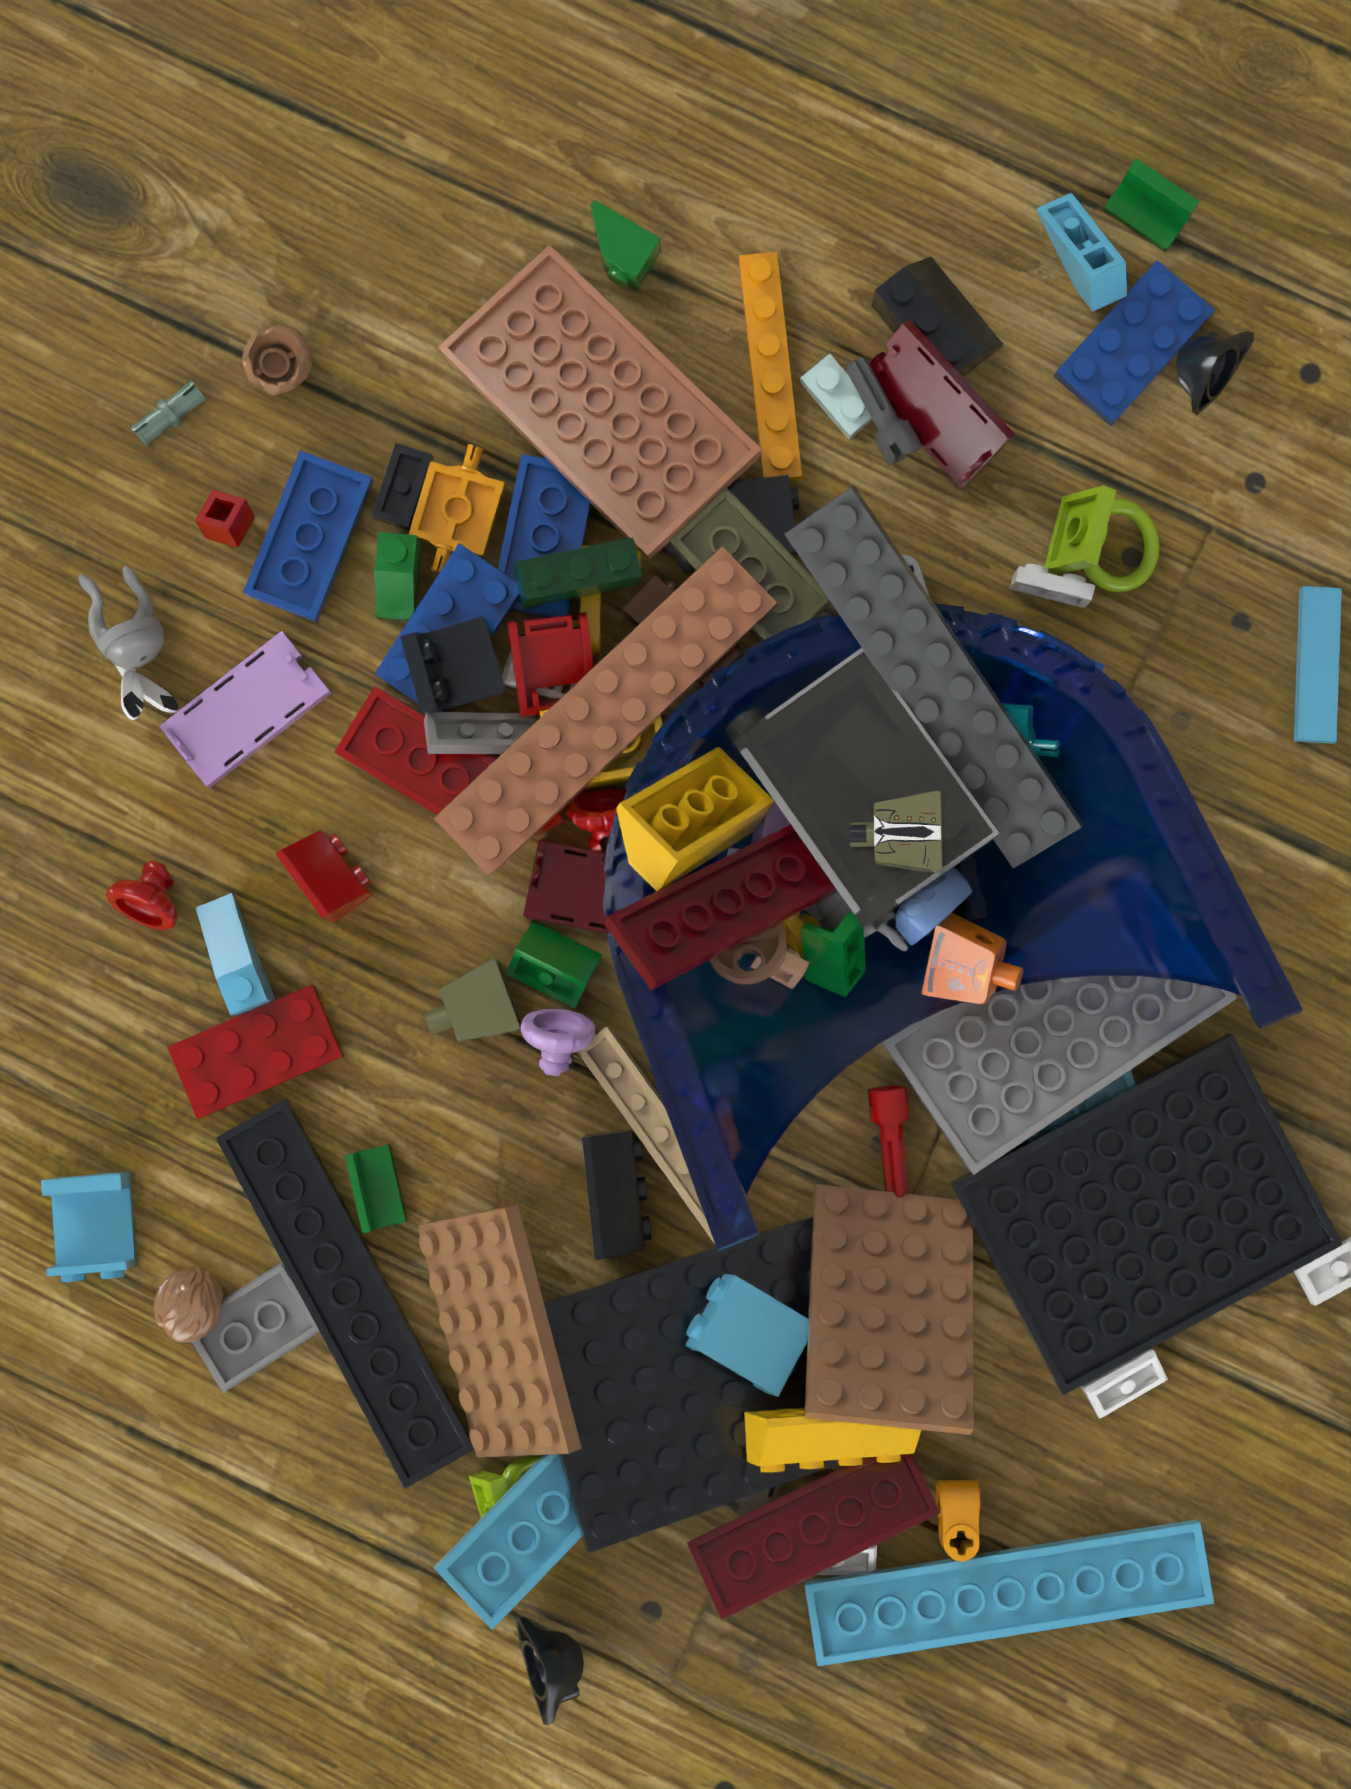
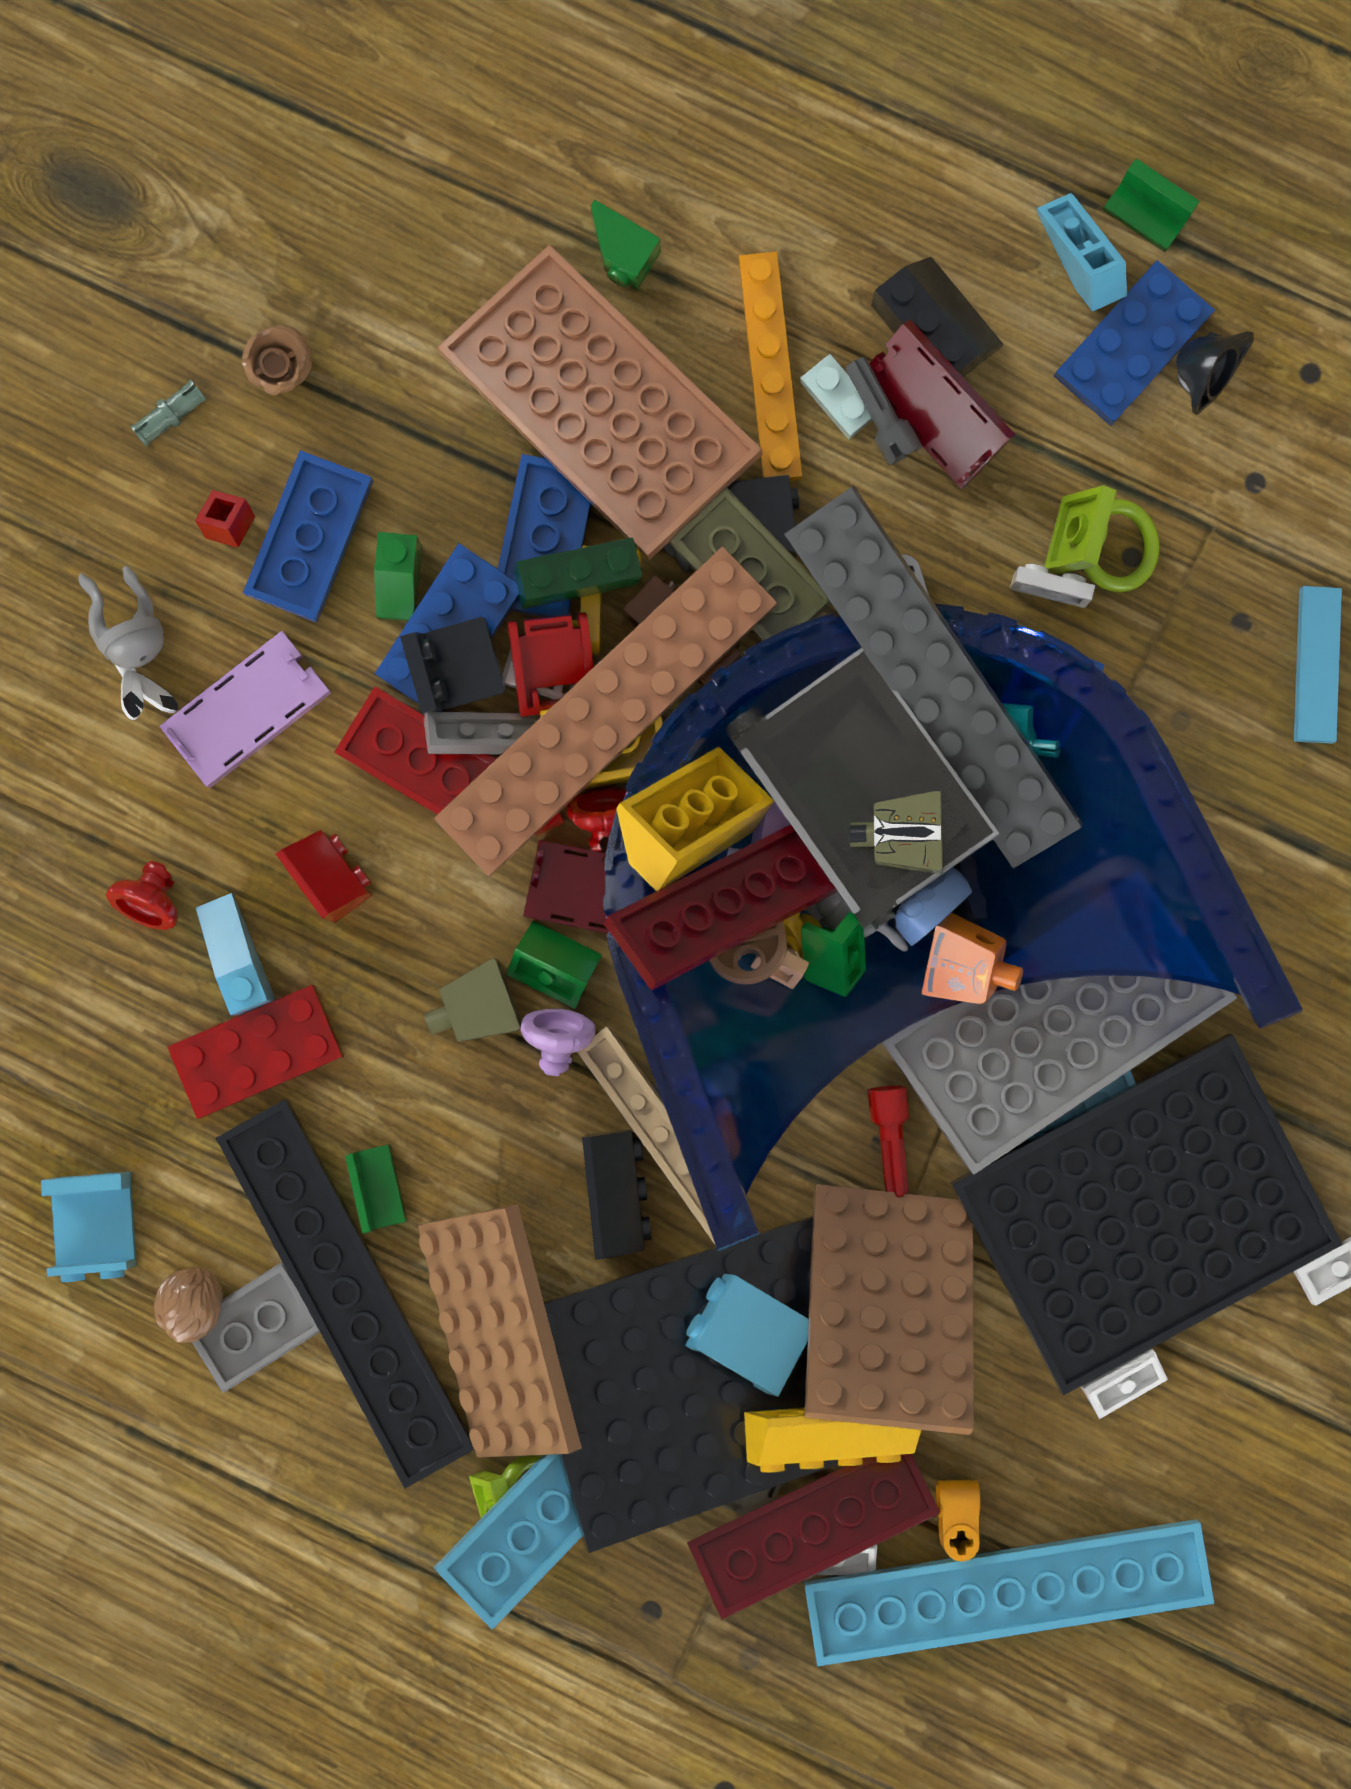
black plate [372,443,434,531] -> none
light orange plate [409,444,506,573] -> none
black hat [515,1617,584,1725] -> none

